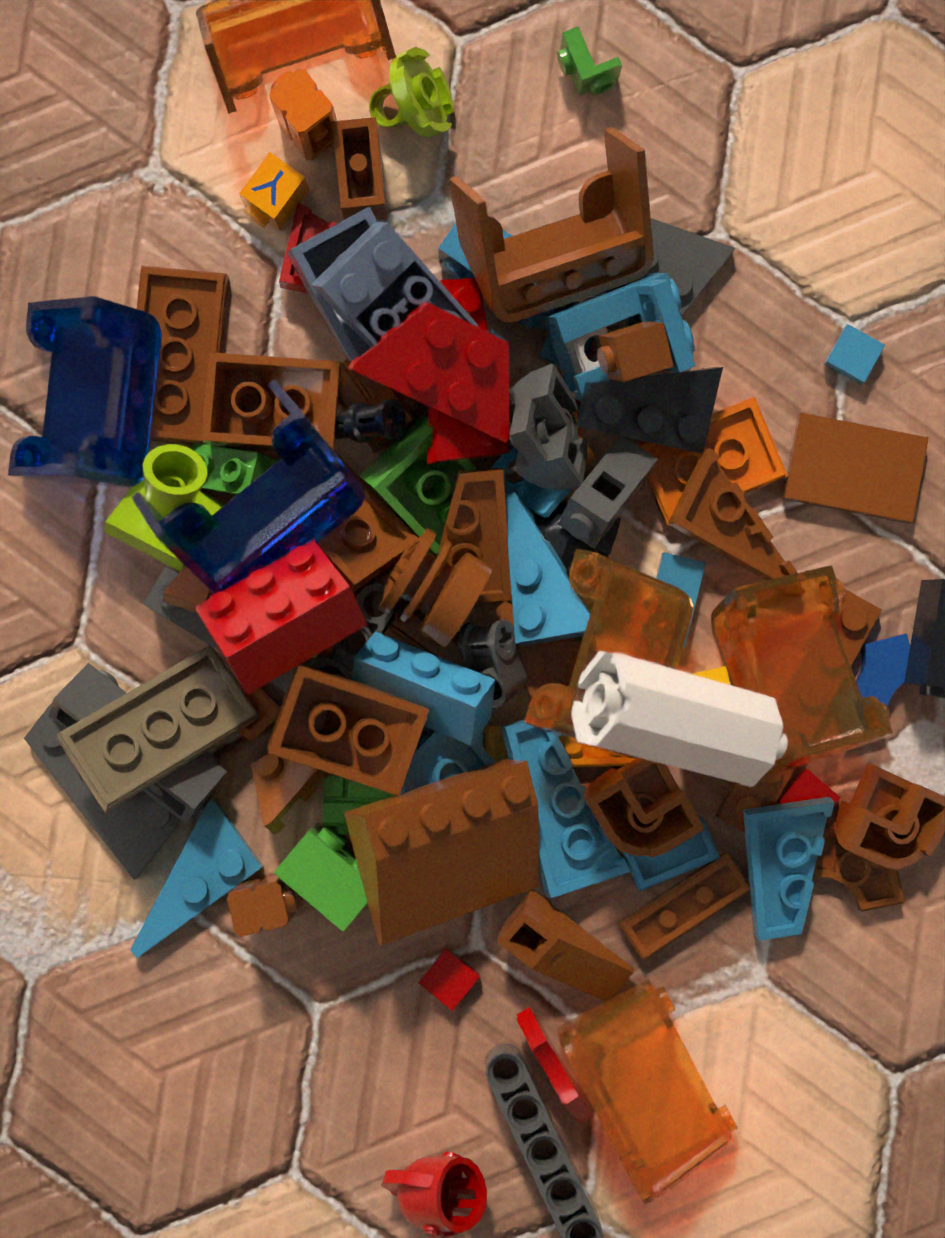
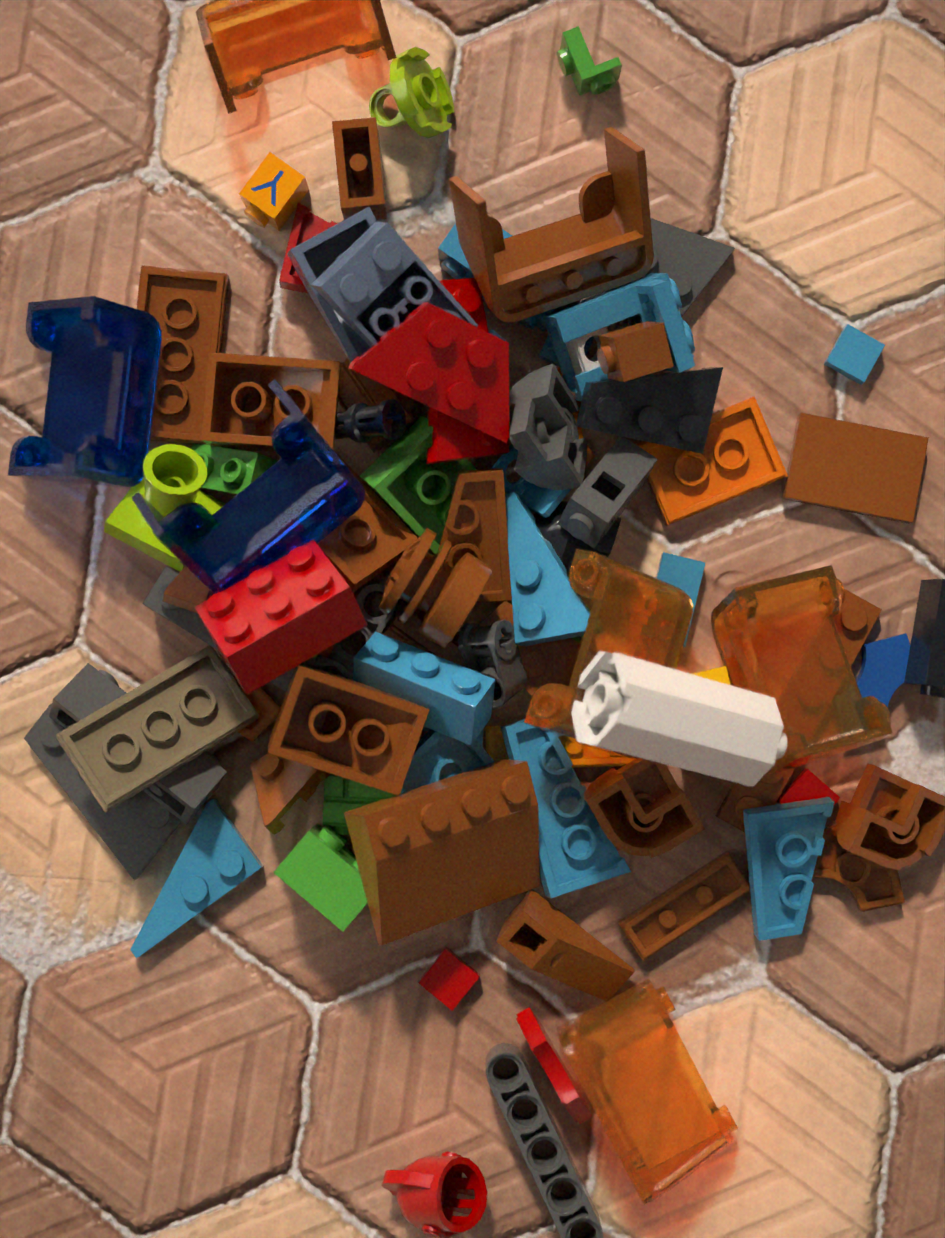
dark orange brick [227,874,304,937] -> none
orange brick [269,69,337,161] -> none
dark azure tile [622,816,720,892] -> none
dark orange wing [668,448,805,595] -> none

